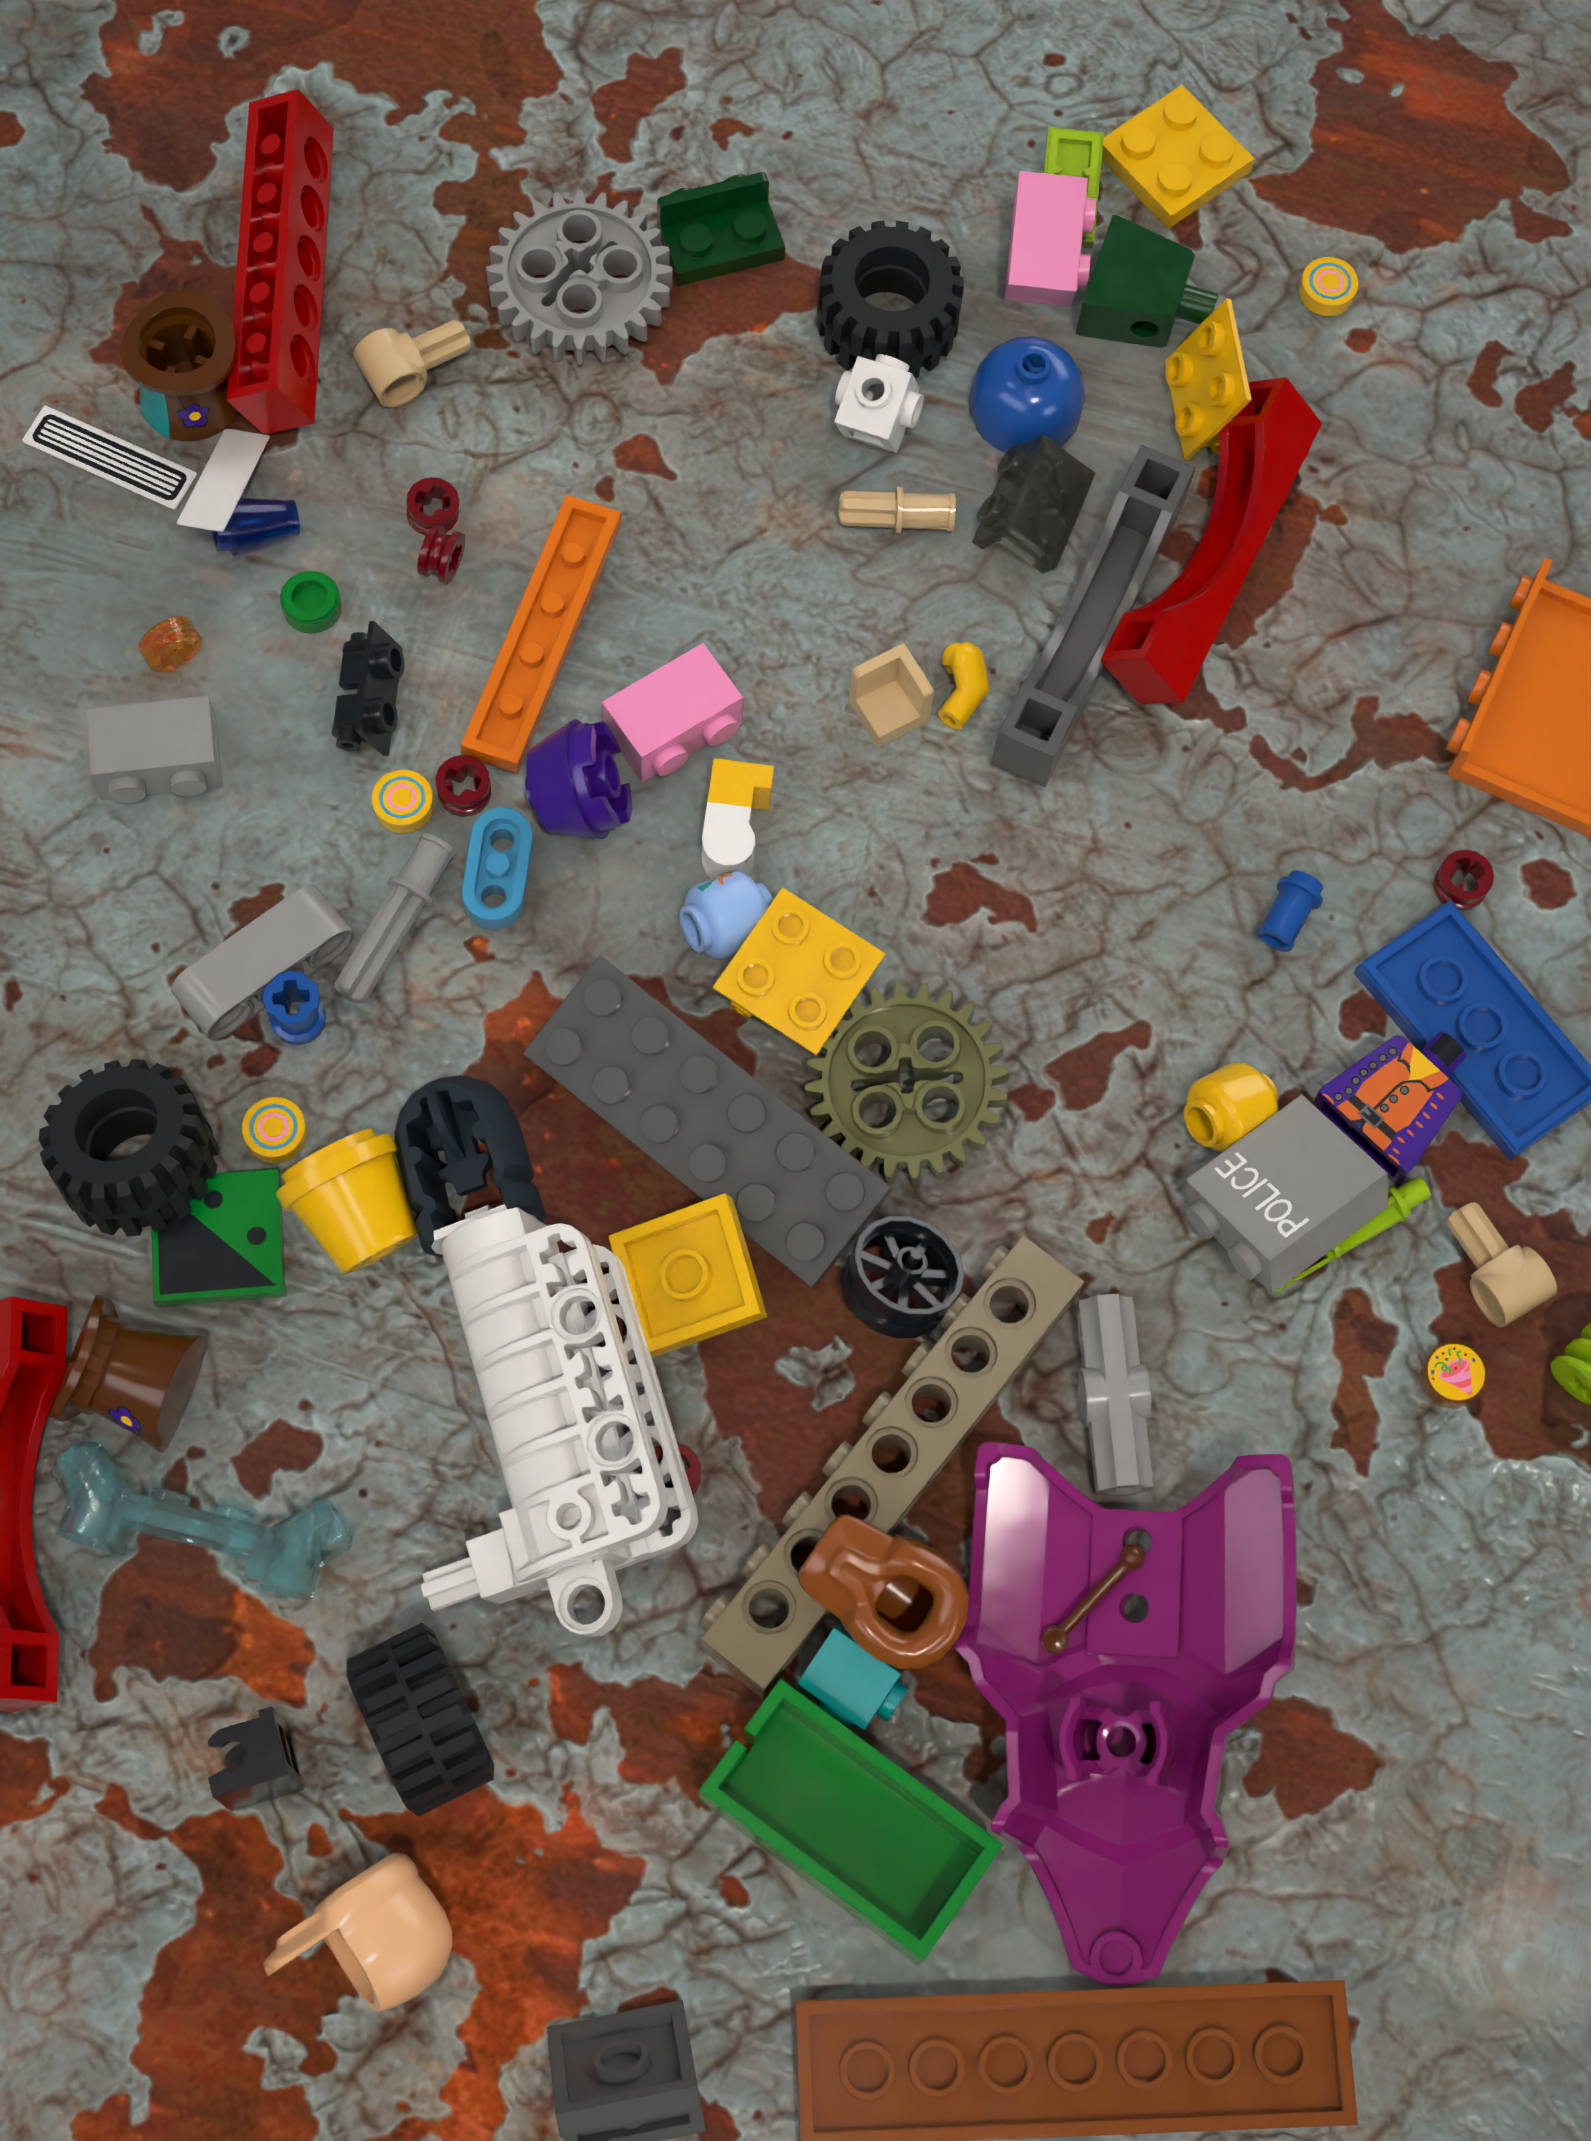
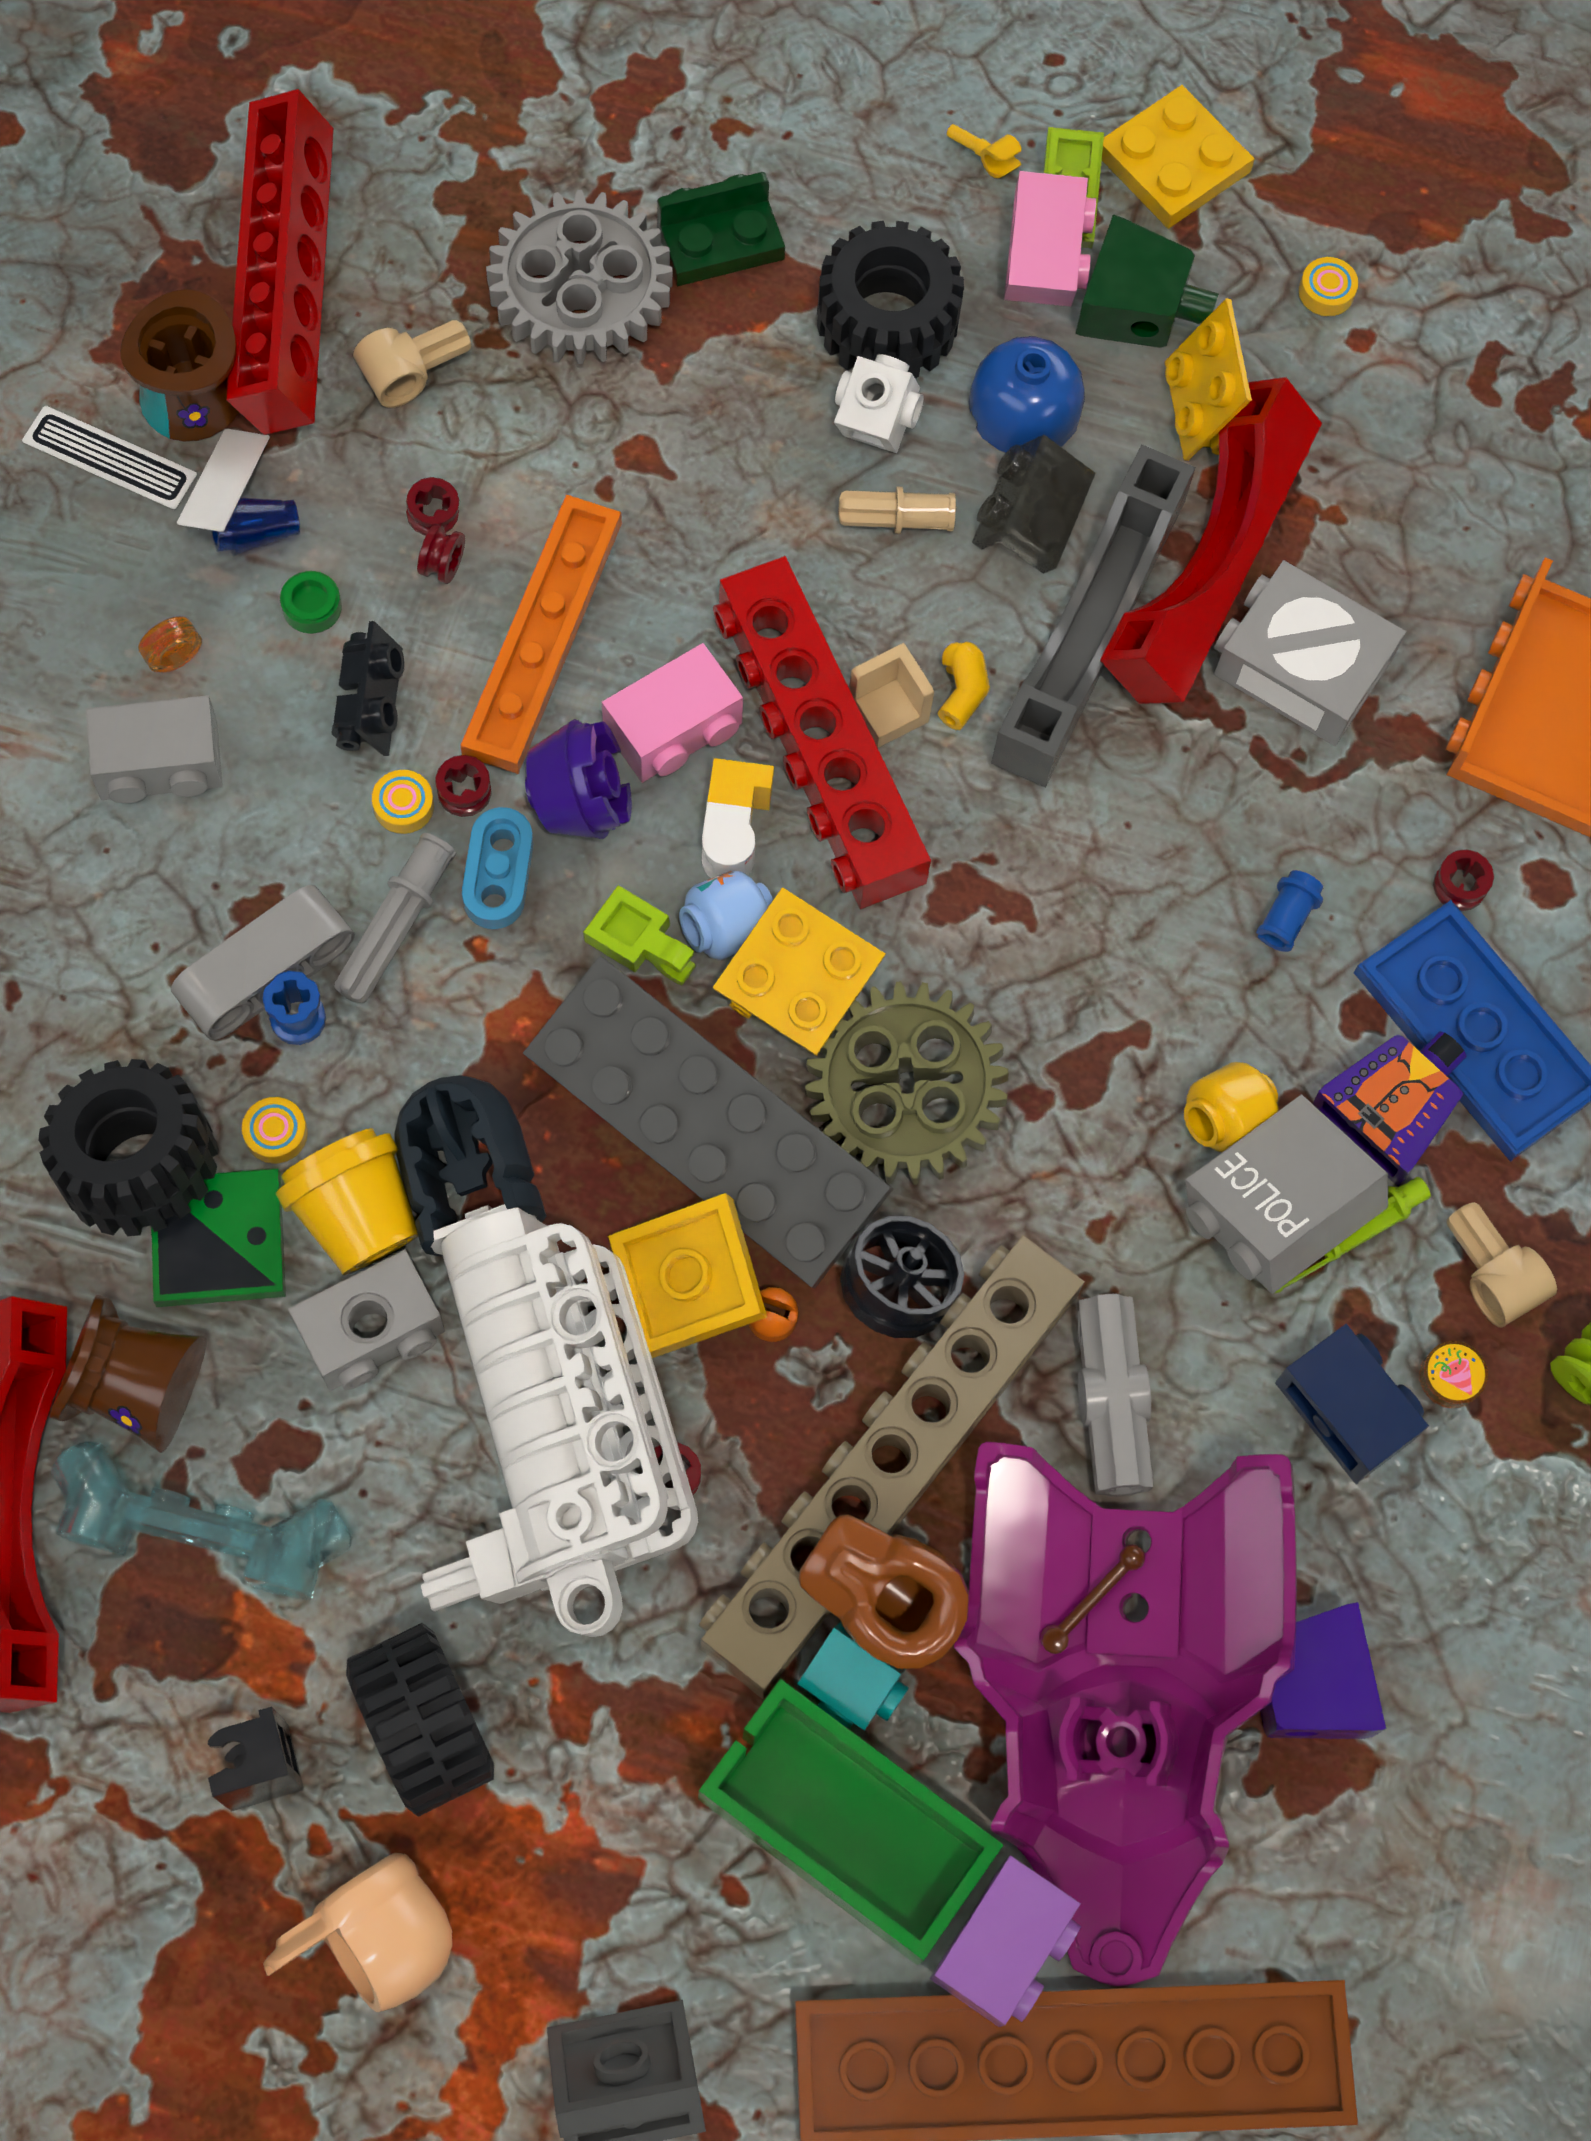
none -> light grey brick [288,1249,445,1391]
none -> lime plate [583,885,696,985]
none -> red brick [713,556,931,910]
none -> orange hinge [748,1287,799,1342]
none -> medium lavender brick [929,1855,1081,2027]
none -> yellow hand [946,124,1021,178]
none -> light grey brick [1214,560,1407,747]
none -> dark purple torso [1260,1602,1386,1739]
none -> dark blue brick [1275,1324,1429,1484]

